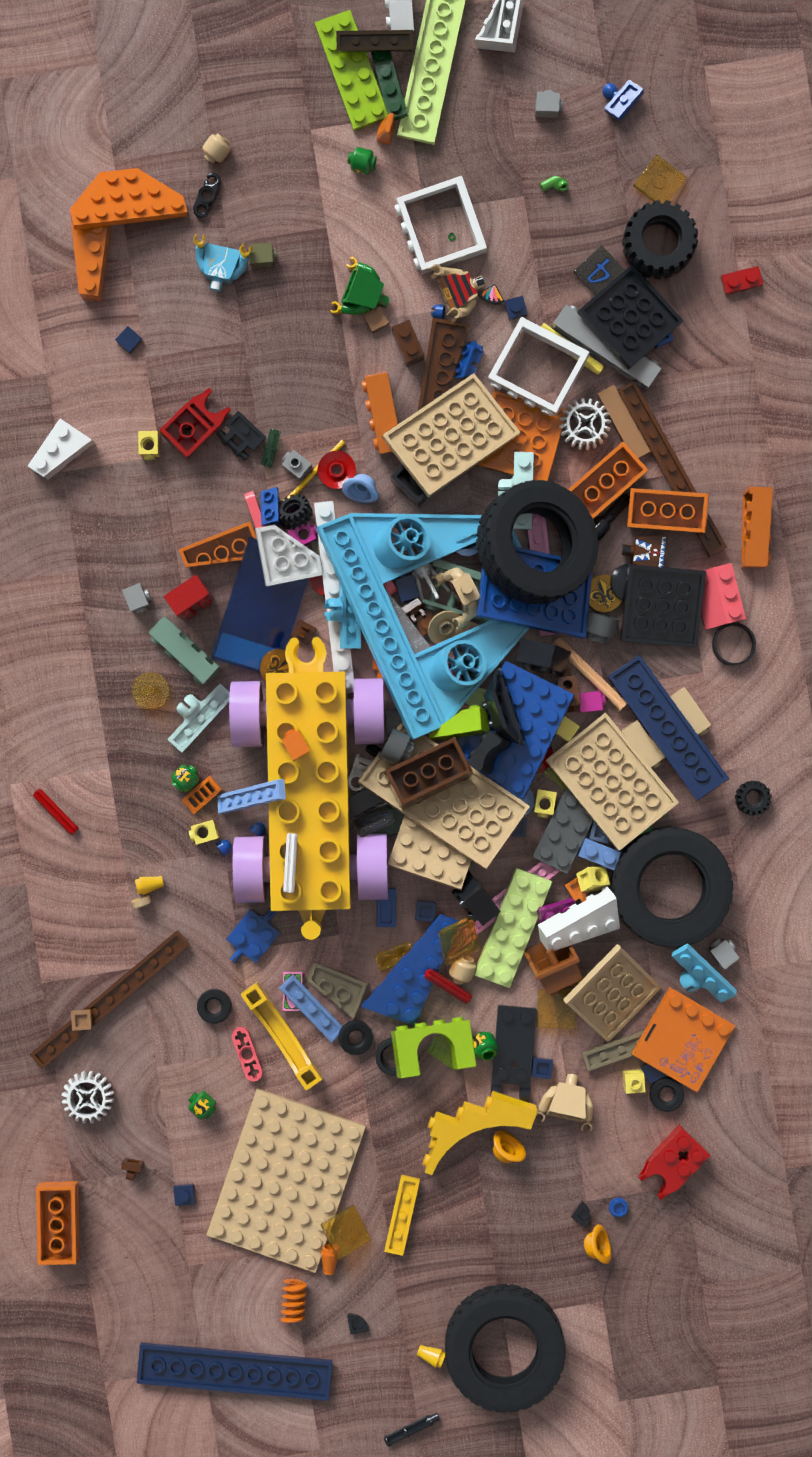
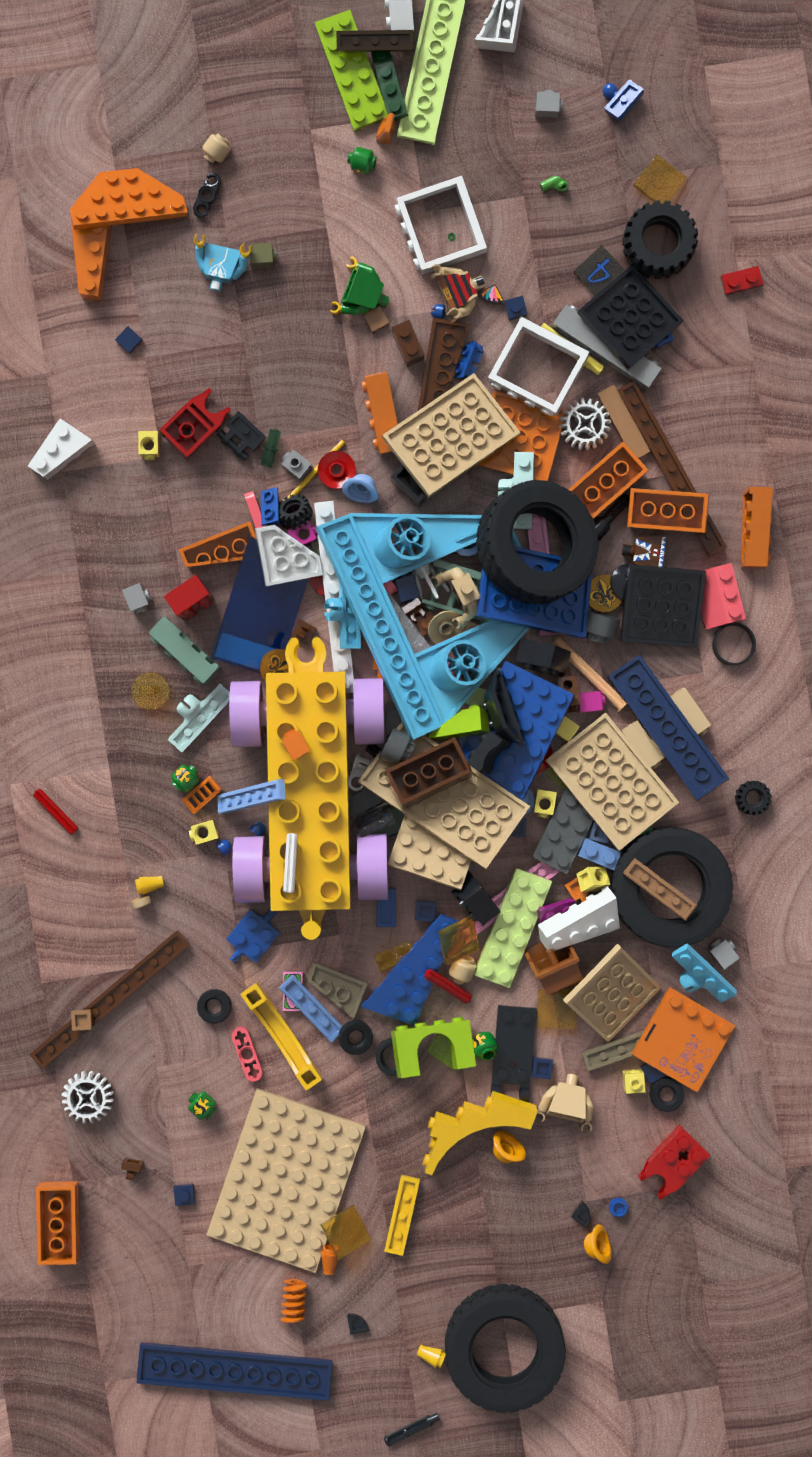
none -> medium nougat tile [623,858,697,921]

